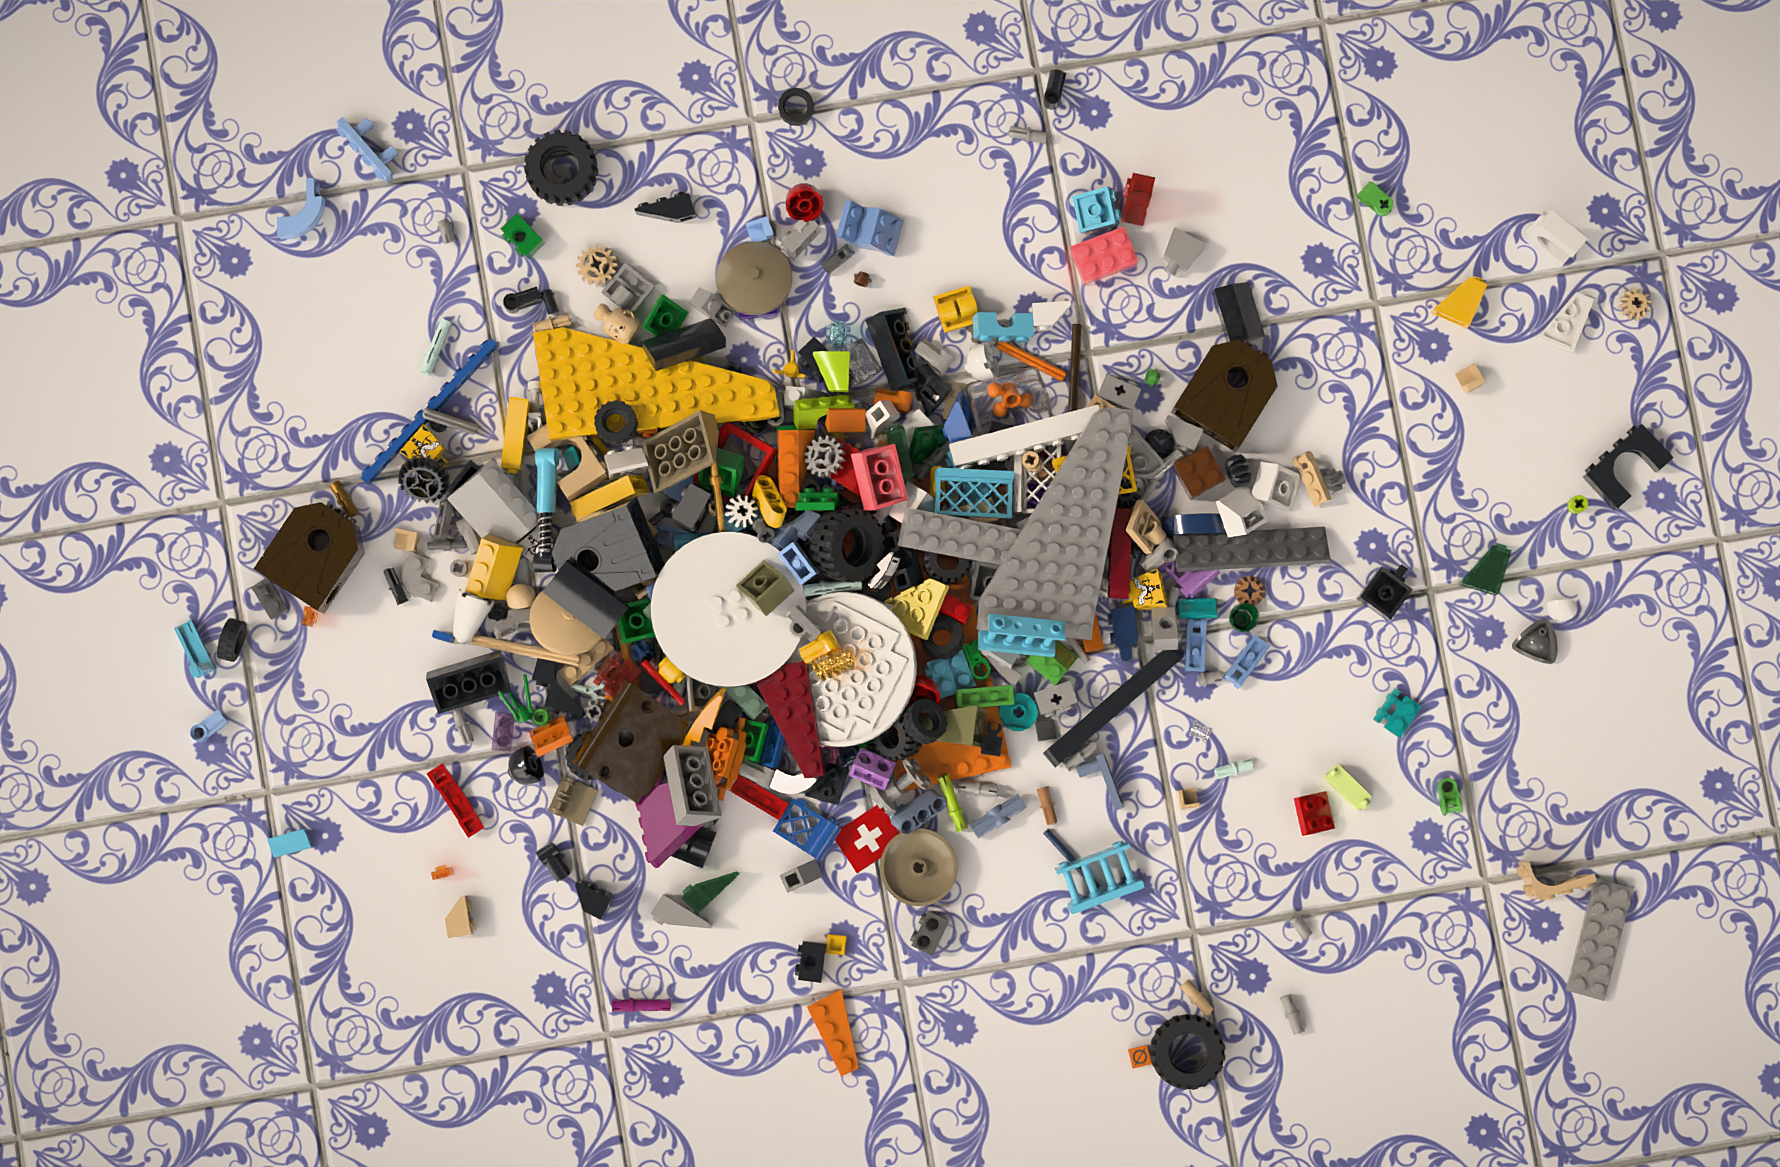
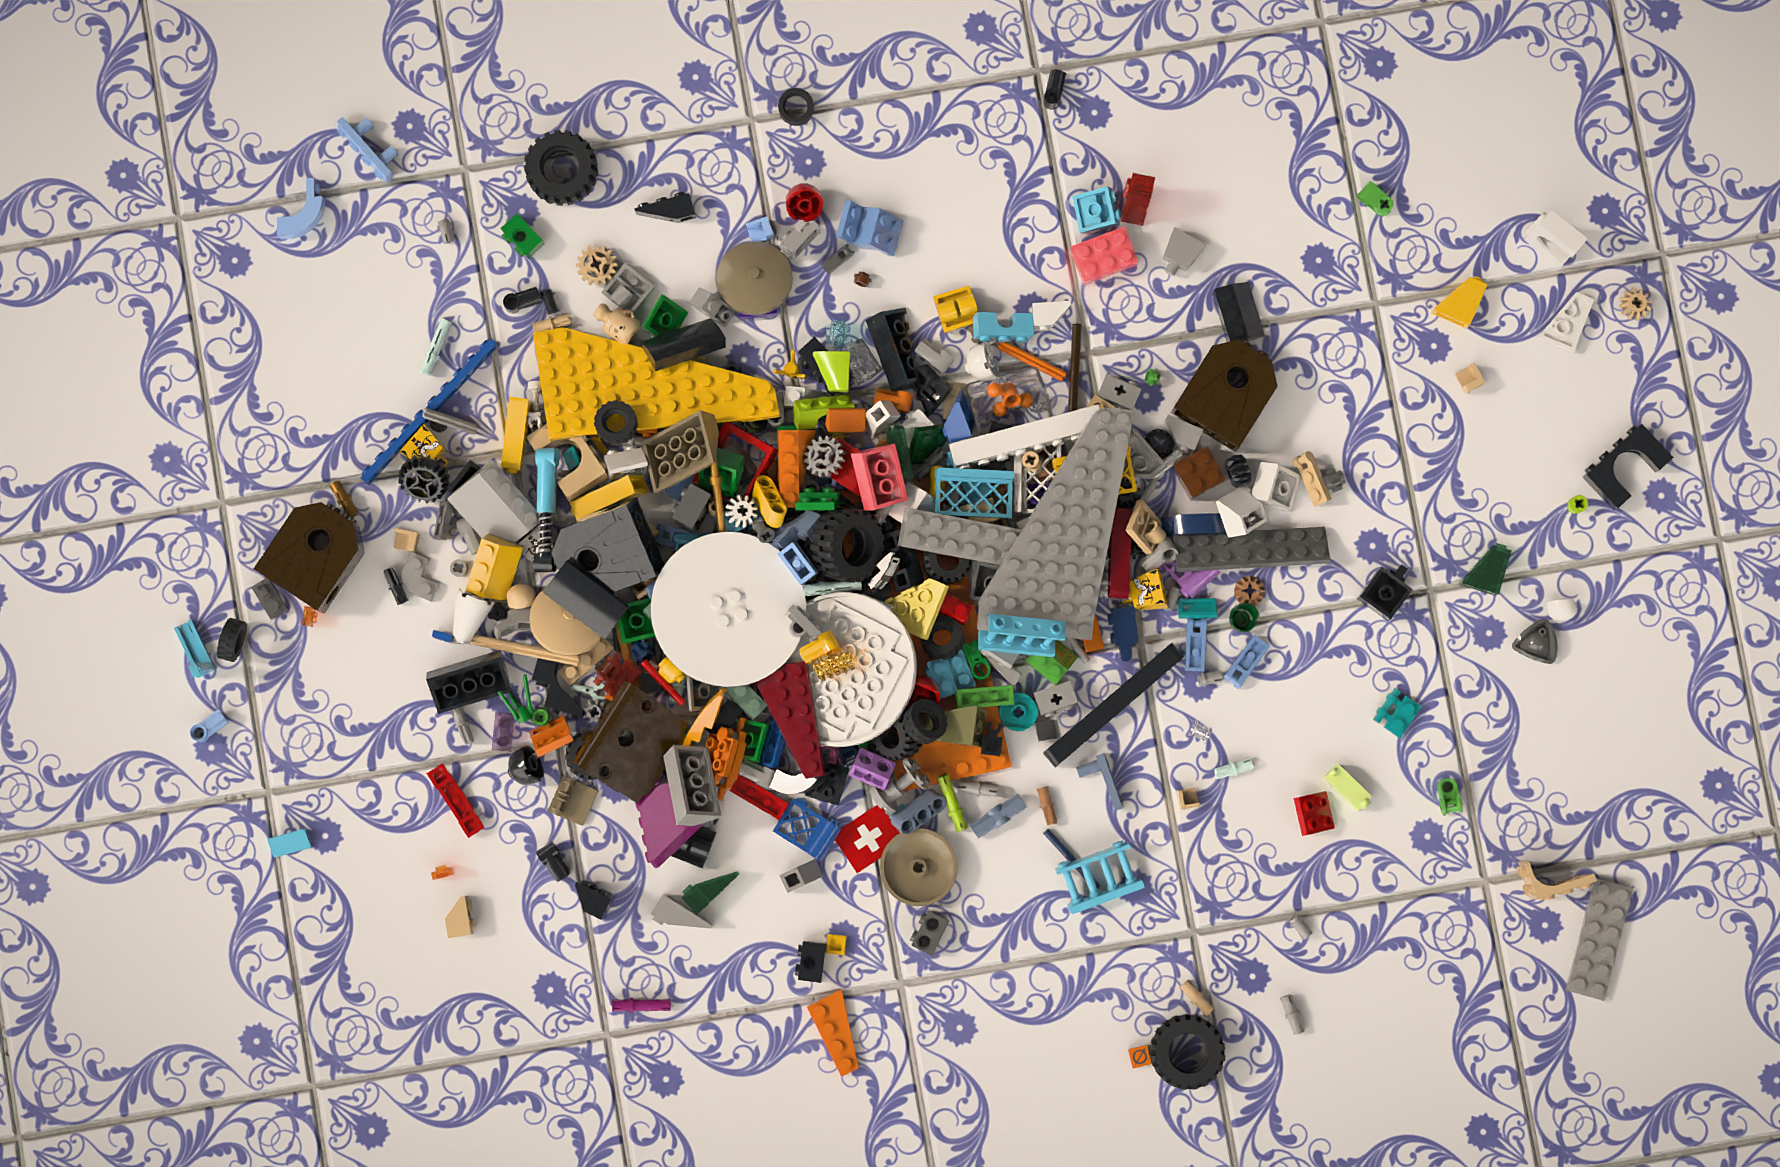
dark grey bar [427,539,467,551] -> none
black bar [648,499,678,526] -> none
olive slope [736,560,795,616] -> none
light grey axle [1008,126,1047,144] -> none
light grey axle [1063,741,1099,772] -> none
light grey brick [1151,607,1182,651] -> none

